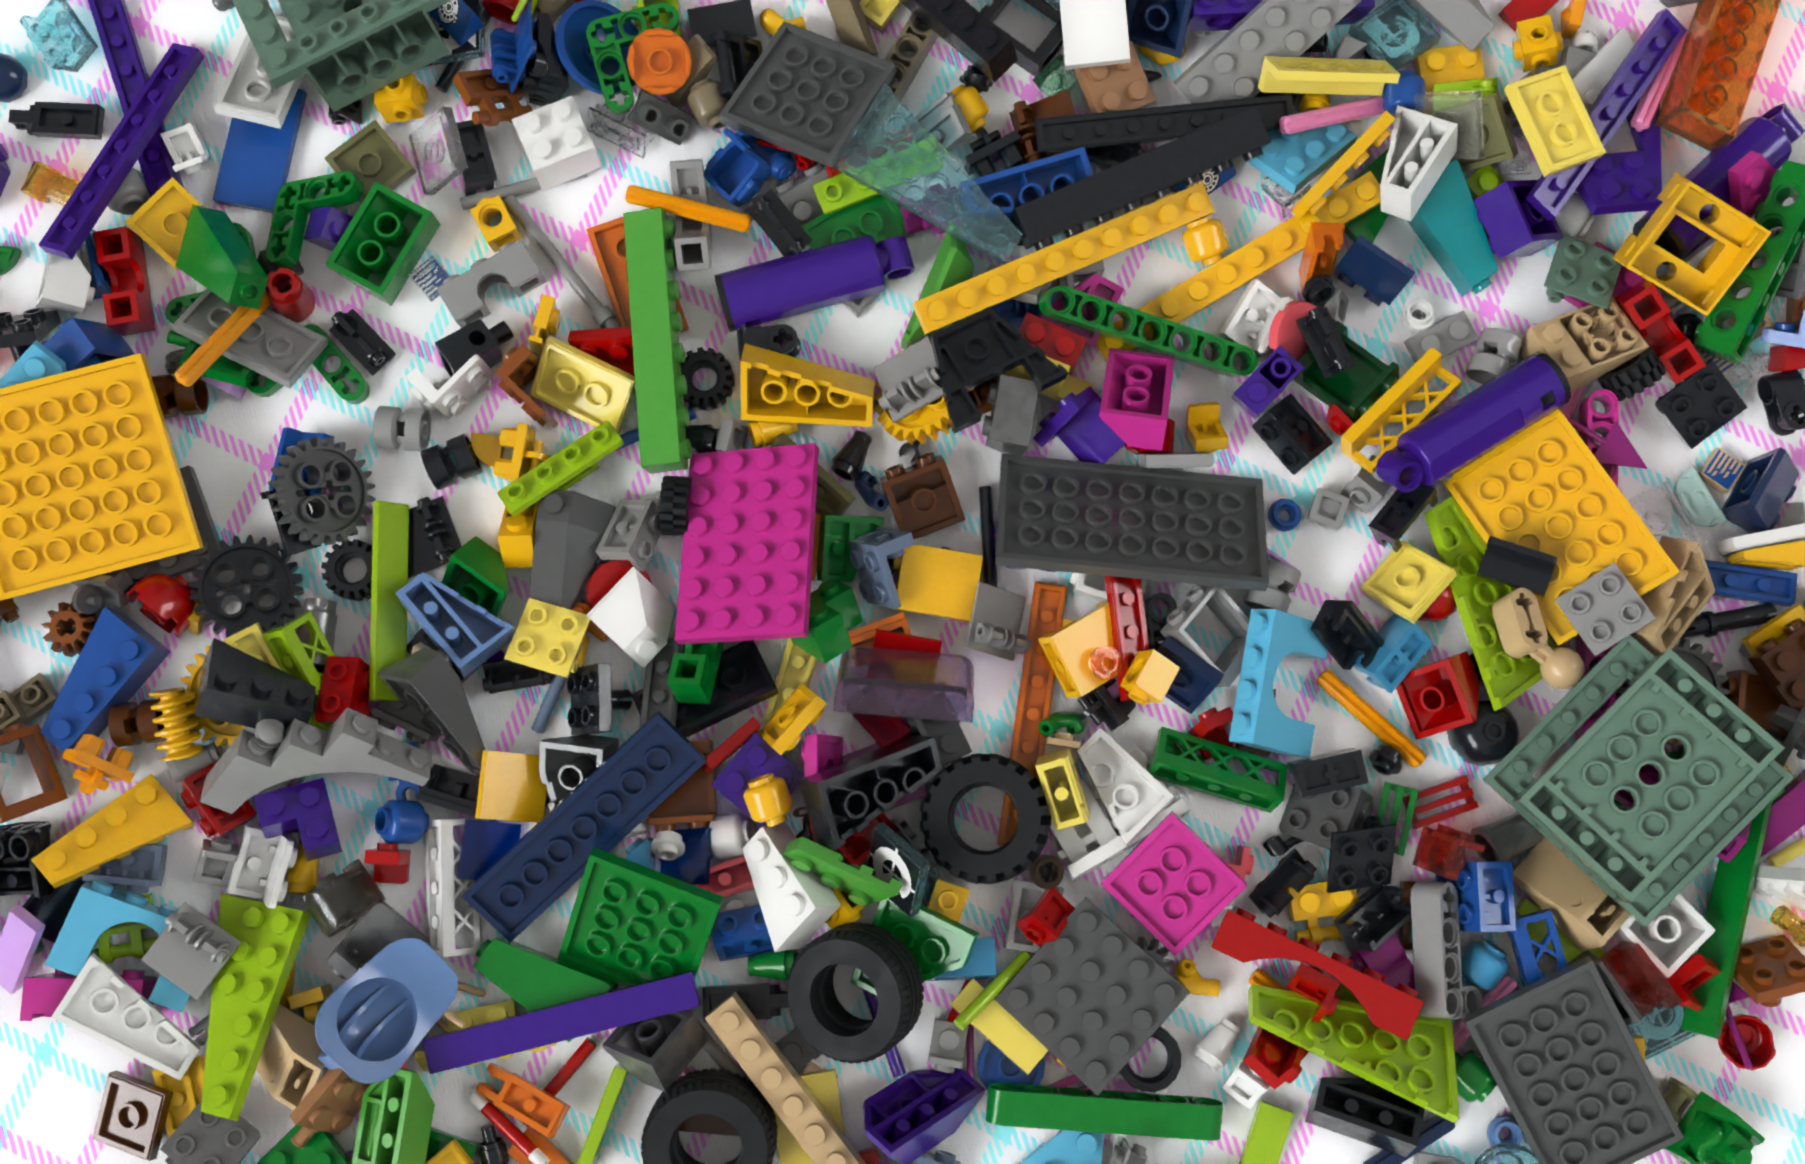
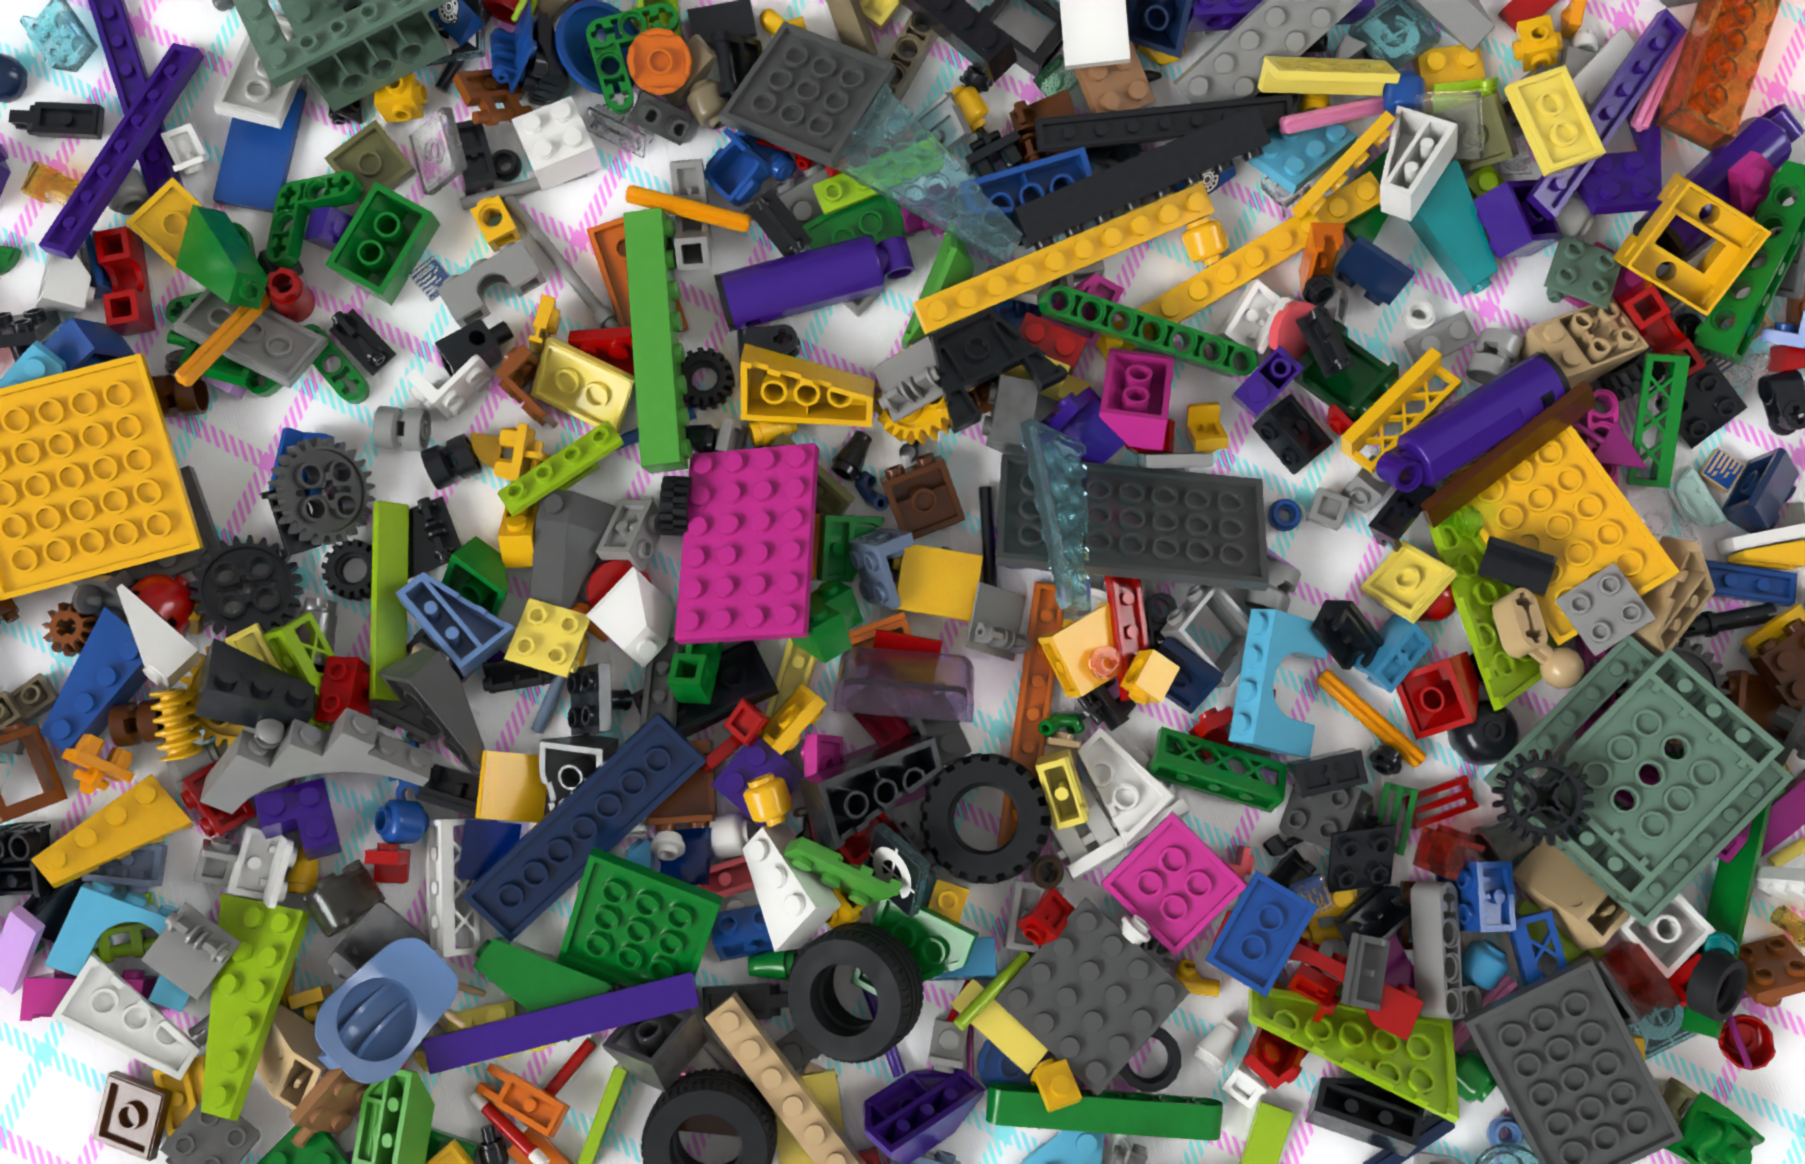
none -> white slope [116,584,201,689]
none -> black plate [492,149,522,182]
none -> red tile [723,698,771,747]
none -> clear light blue wing [1020,418,1091,617]
none -> yellow bracket [1030,1059,1082,1113]
none -> white plate [1119,914,1151,946]
none -> blue plate [1205,870,1318,997]
none -> clear tile [1289,873,1334,916]
none -> dark grey hinge [1340,932,1391,1012]
none -> reddish brown tile [1420,381,1596,528]
none -> clear neon green plate [1454,505,1483,538]
none -> black gear [1491,749,1594,846]
none -> green fence [1626,350,1691,488]
none -> black tyre [1686,949,1747,1022]
none -> teal plate [1702,932,1738,957]

